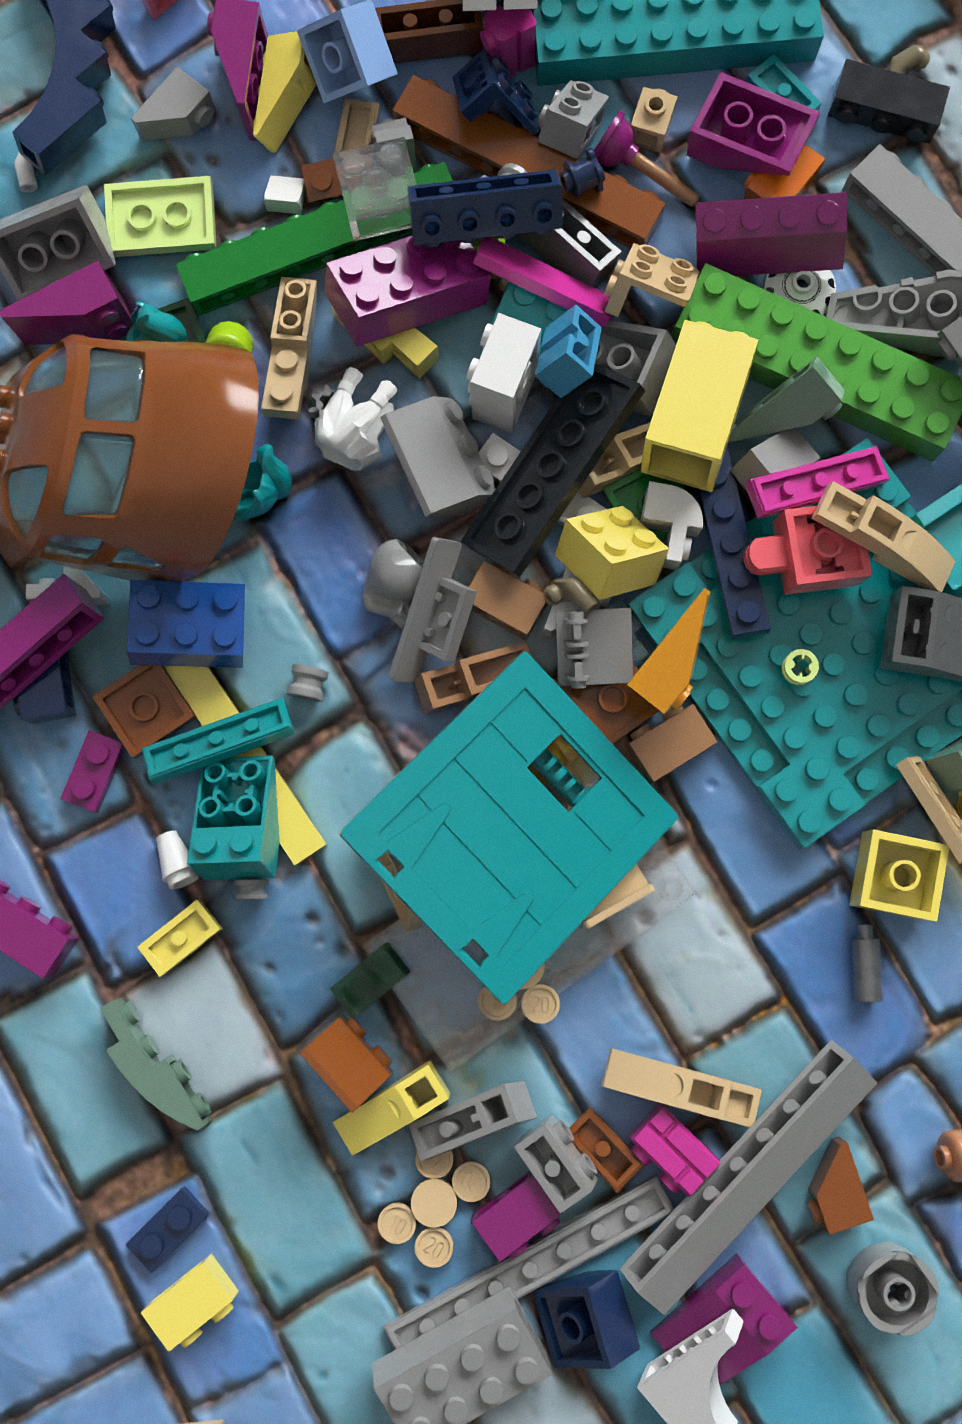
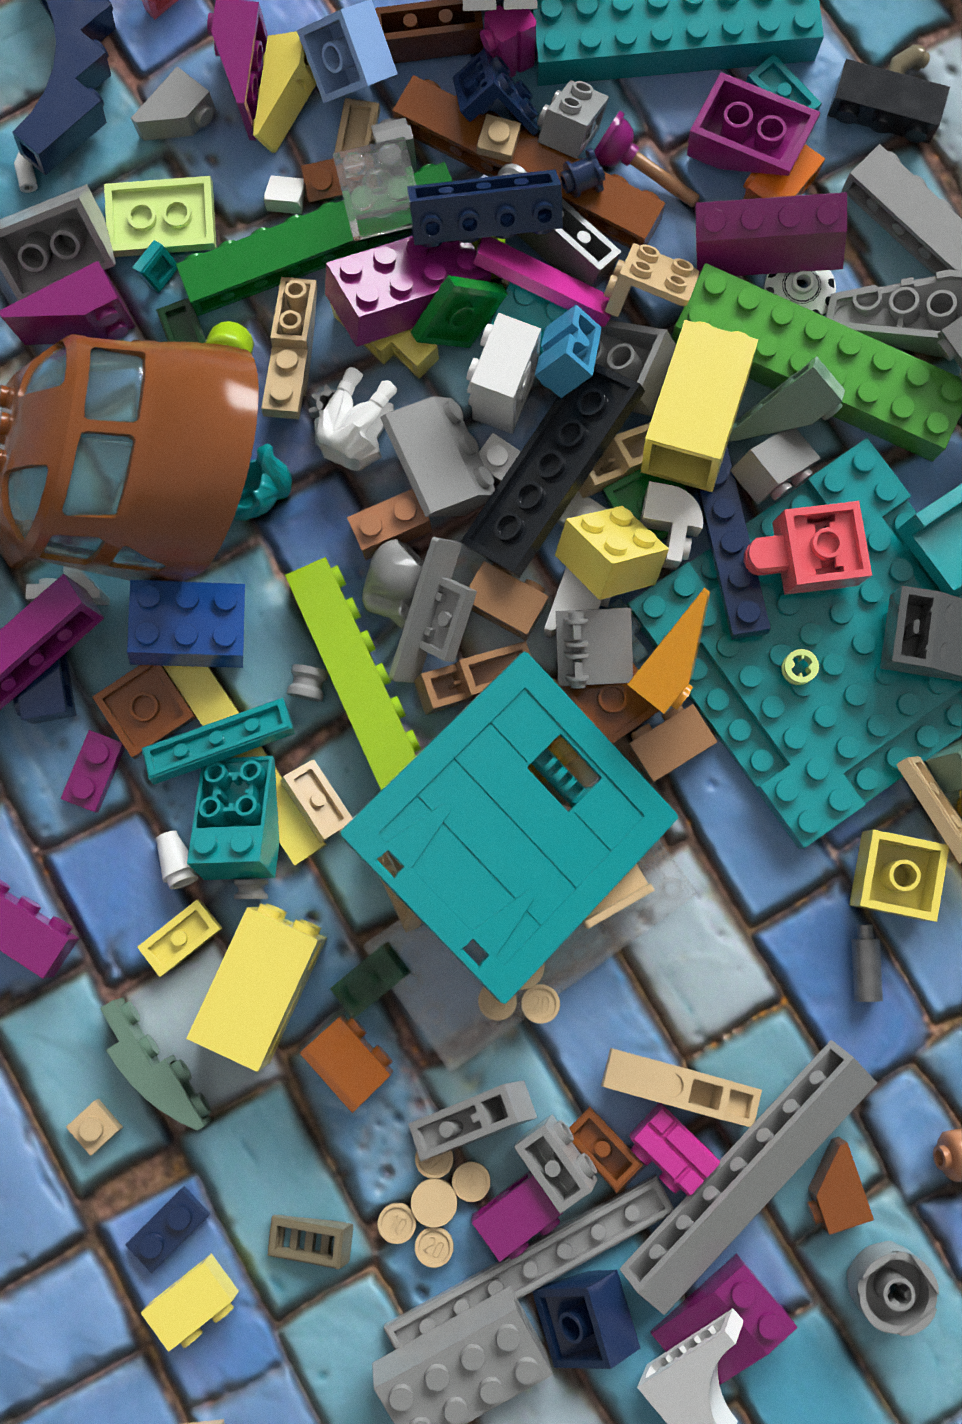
teal hair [124,301,187,342] -> none
light yellow slope [332,1060,450,1156] -> none
dark tan arm [543,578,600,615] -> none
tan brick [631,87,677,153] -> none
dark pink tile [745,446,890,519] -> none
tan slope [812,481,955,592] -> none
none -> tan plate [66,1099,123,1156]
none -> teal tile [132,240,177,293]
none -> light yellow brick [186,903,327,1072]
none -> dark tan slope [267,1215,354,1269]
none -> tan plate [280,759,352,843]
none -> lime brick [285,557,422,790]
none -> nougat brick [347,488,432,560]
none -> green plate [411,275,508,348]
none -> tan plate [477,114,521,163]

